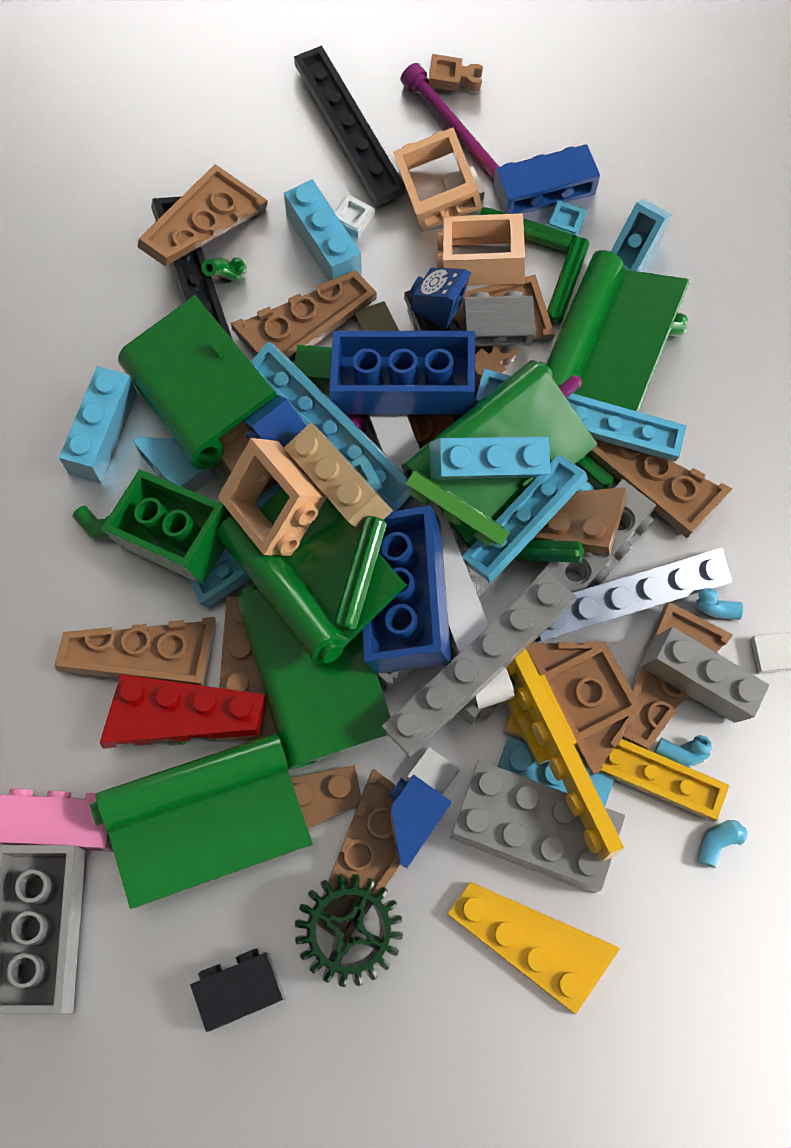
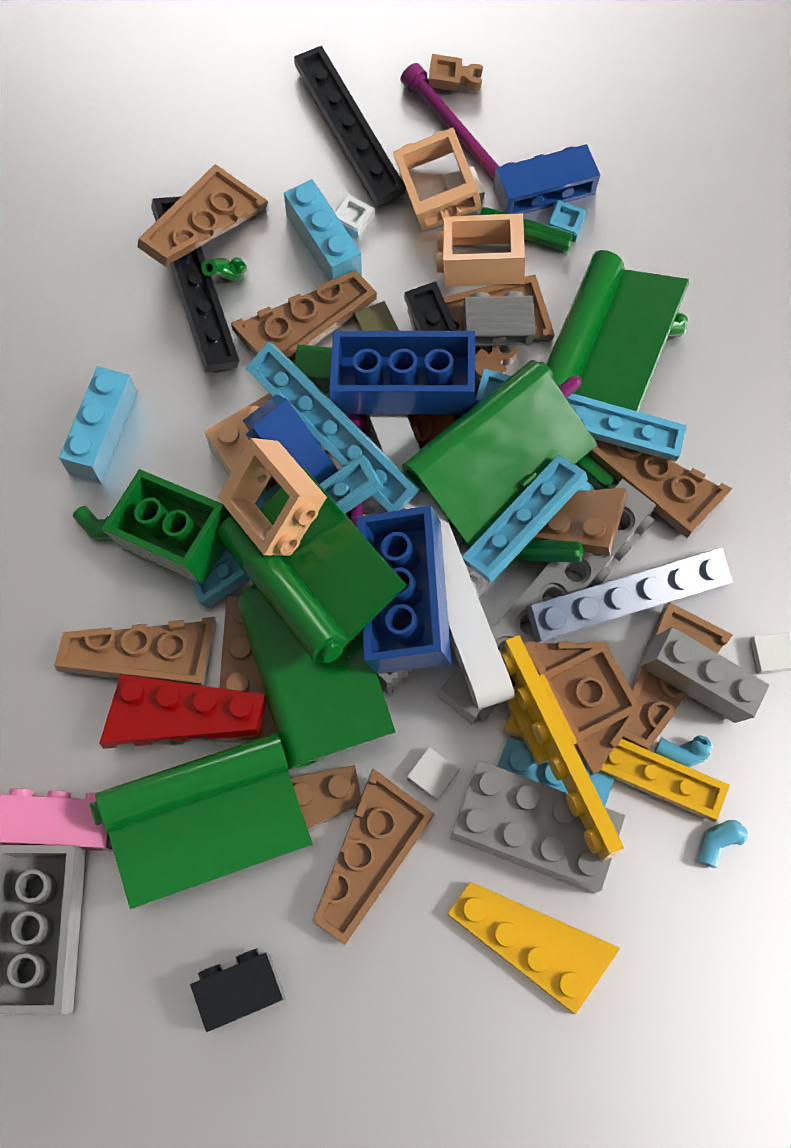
green door [118,295,277,470] -> none
medium azure slope [133,436,215,492] -> none
tan brick [284,422,393,532] -> none
dark green gear [294,874,403,987] -> none
green axle [334,516,387,630] -> none
light grey plate [382,571,576,757] -> none
blue slope [388,774,452,868] -> none
bright green plate [406,470,510,547] -> none
blue slope [409,268,471,330] -> none
medium azure brick [429,437,551,480] -> none
green axle [547,236,589,324] -> none
medium azure slope [611,200,672,271] -> none
medium azure arm [696,588,743,620] -> none

